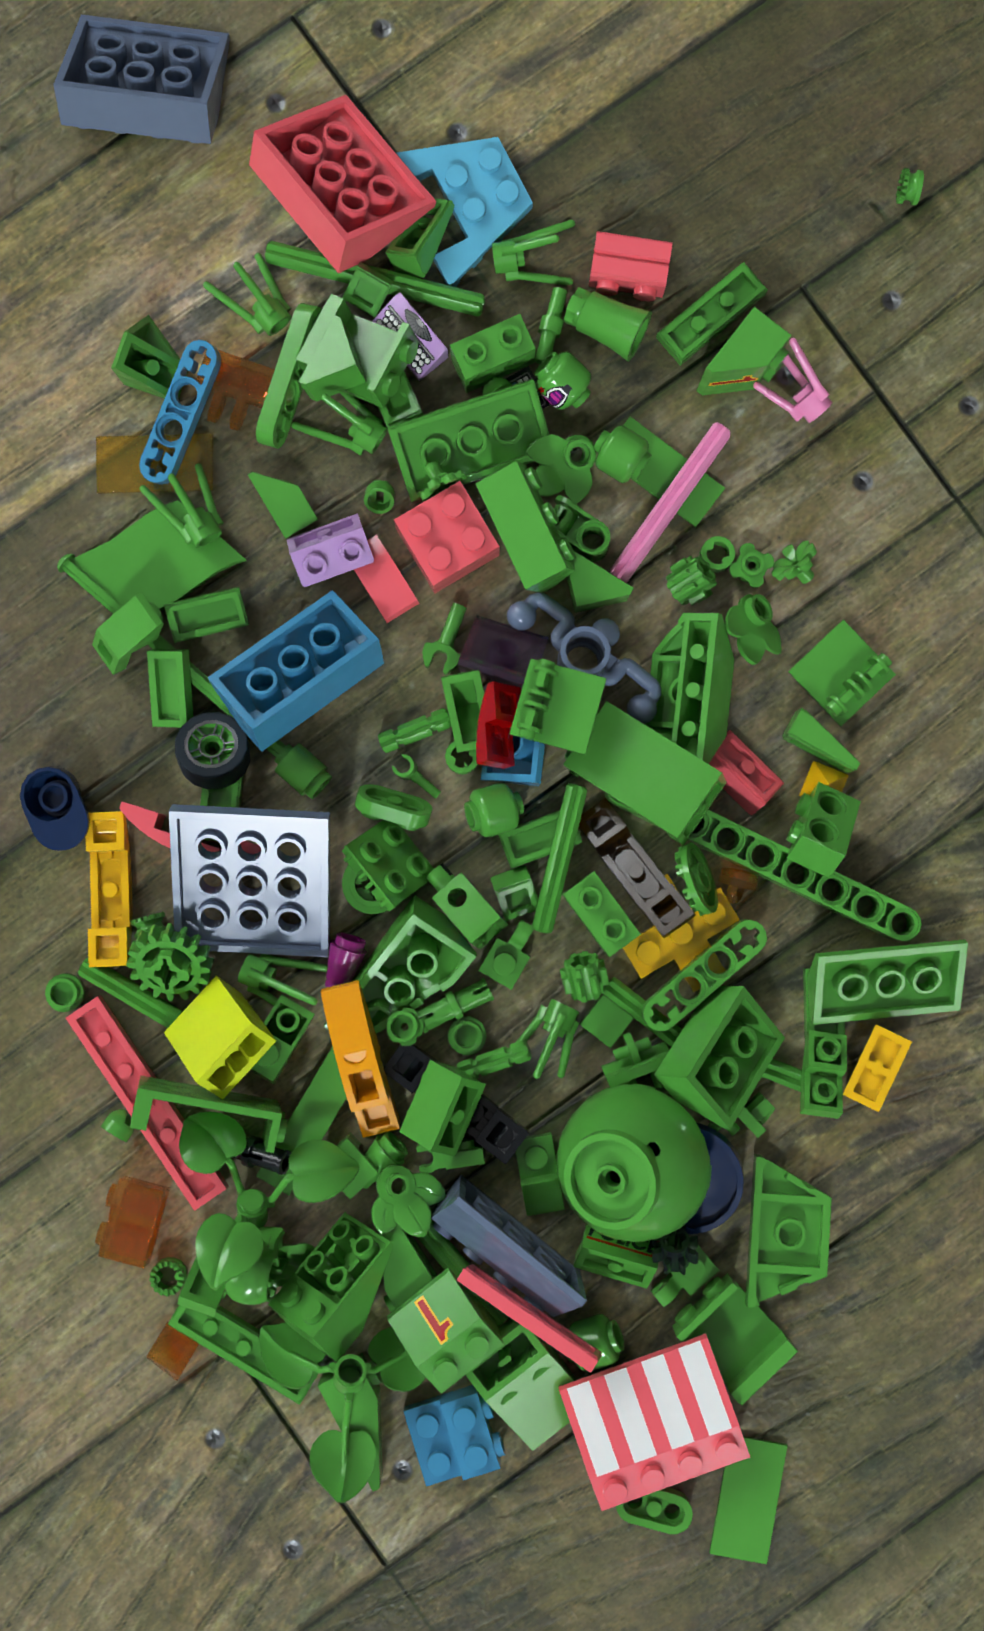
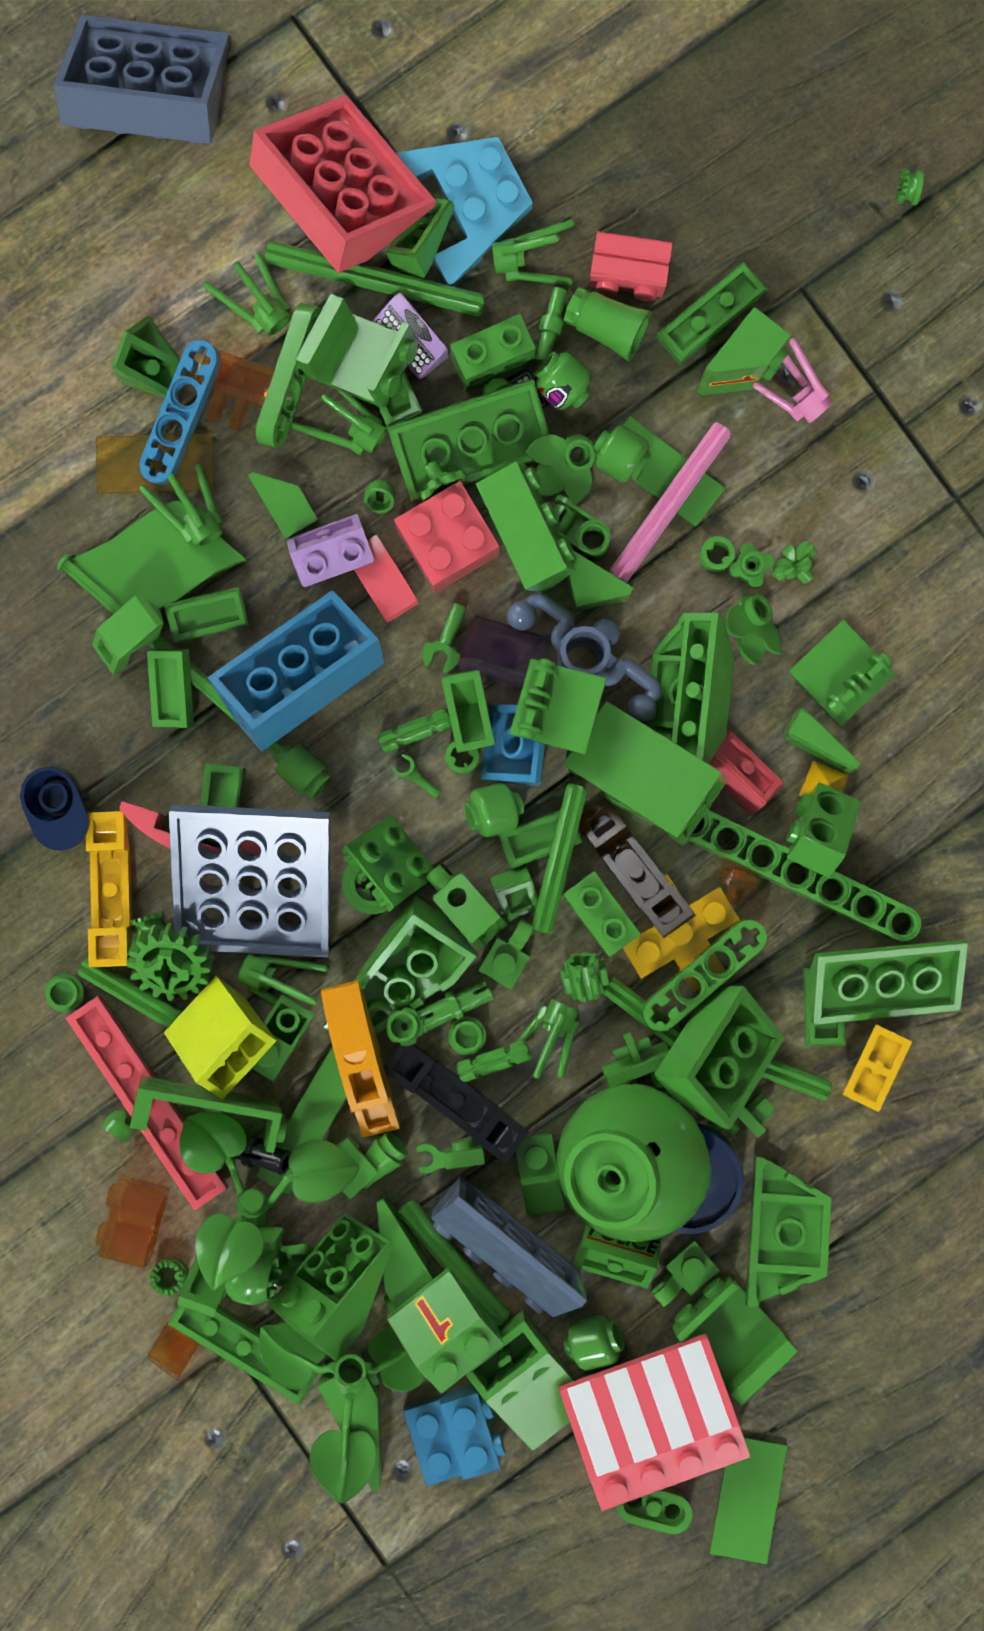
wheel [175,712,250,789] -> none
slope [299,315,366,402] -> none
magenta cone [325,932,367,987] -> none
bright green tile [342,262,394,317] -> none
bright green plate [355,784,432,831] -> none
bright green plate [371,1165,446,1237] -> none
bright green brick [399,1060,486,1156] -> none
coral tile [457,1264,602,1373] -> none
red slope [476,681,521,769] -> none
bright green tile [579,994,634,1049] -> none
black gear [652,1225,698,1275] -> none
bright green gear [666,556,717,606] -> none
bright green wheel [675,843,718,916] -> none
bright green slope [800,1030,847,1119] -> none

